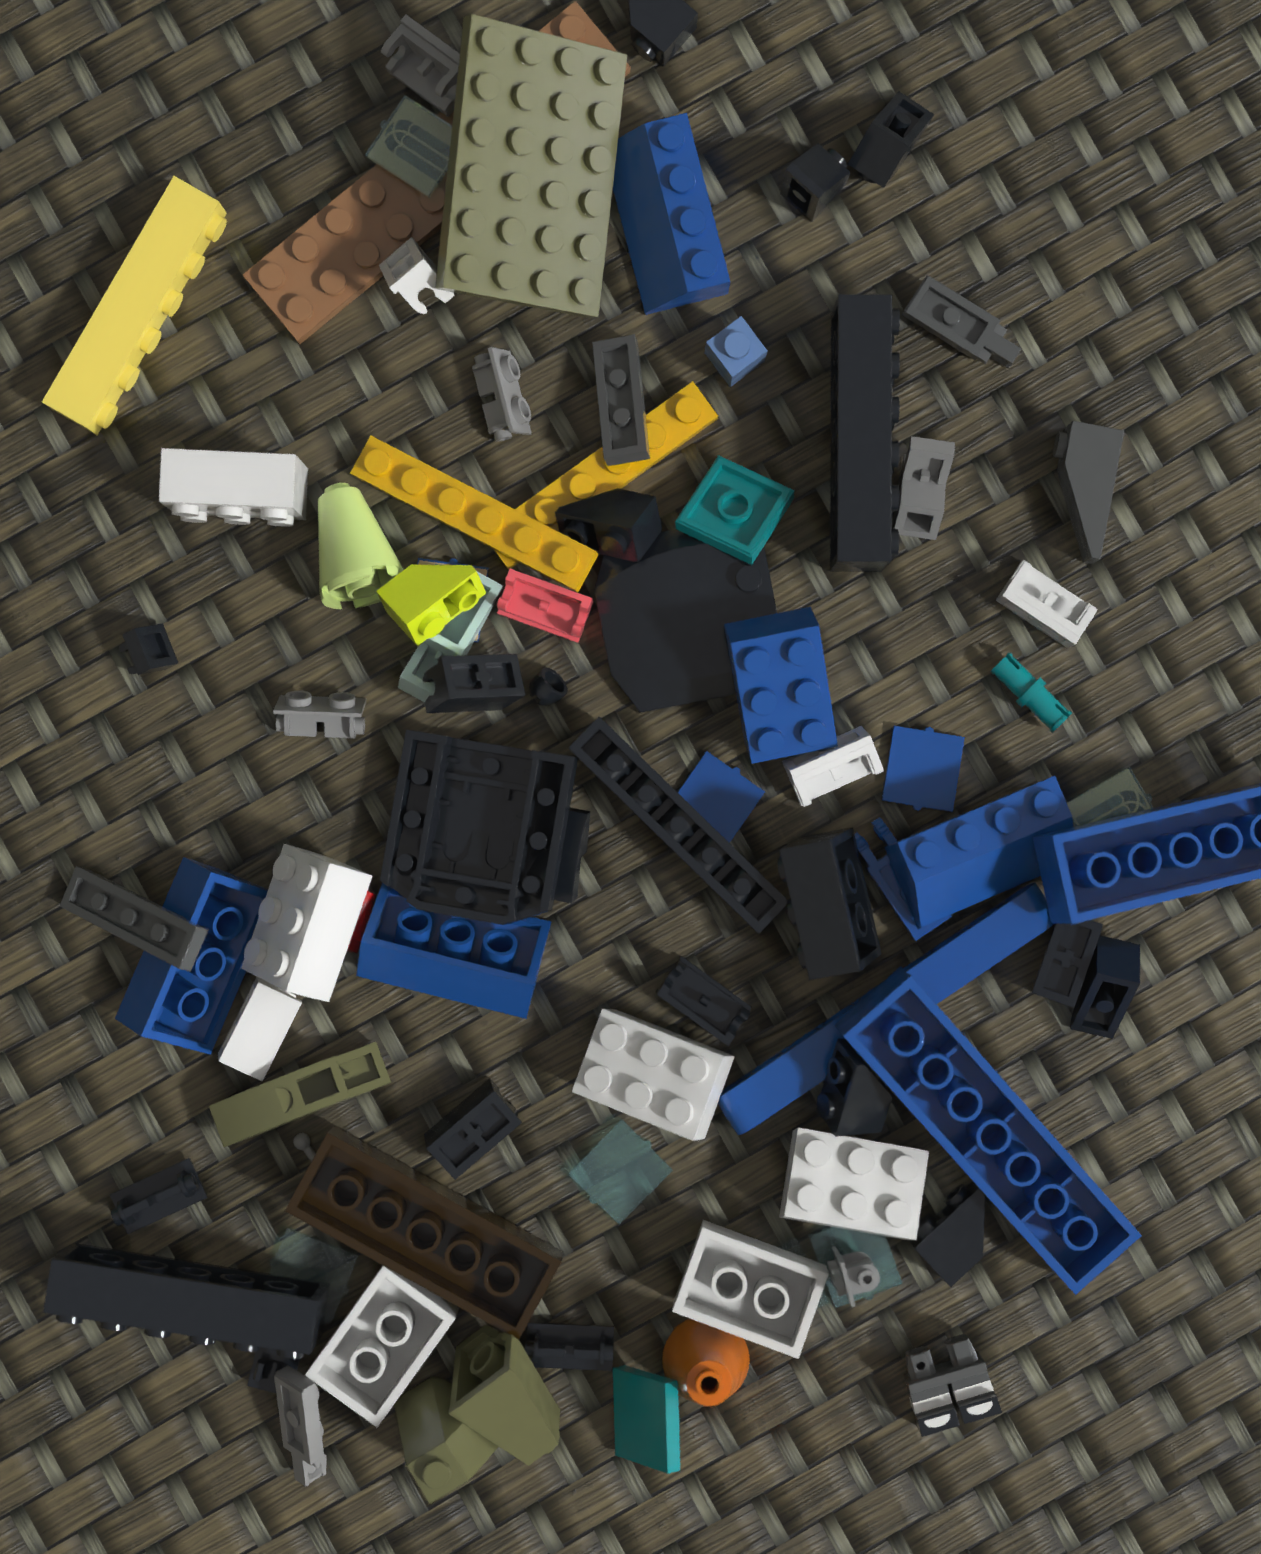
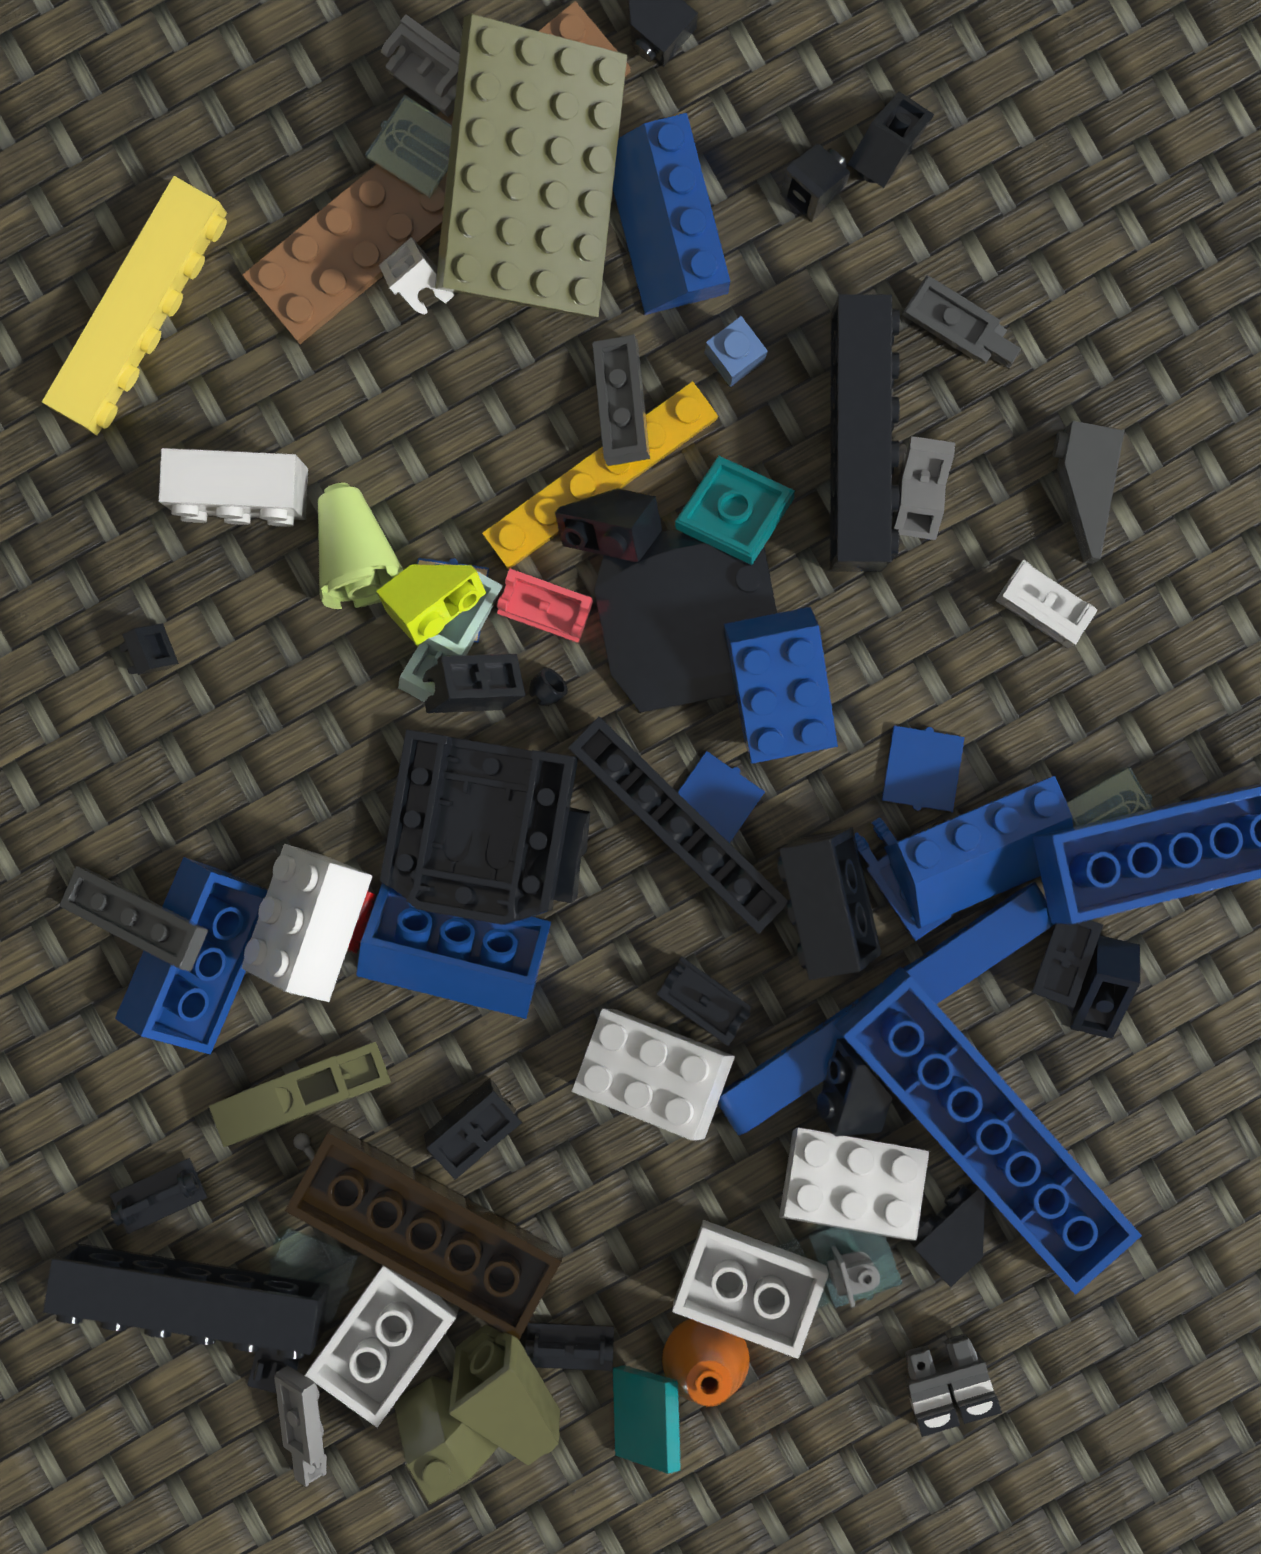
white hinge [218,977,302,1081] -> none
light grey hinge [273,691,367,739] -> none
yellow plate [350,435,599,593] -> none
light grey hinge [472,347,532,442] -> none
clear light blue piece [568,1119,673,1225] -> none
white hinge [782,726,884,807] -> none
teal pin [990,652,1072,733] -> none

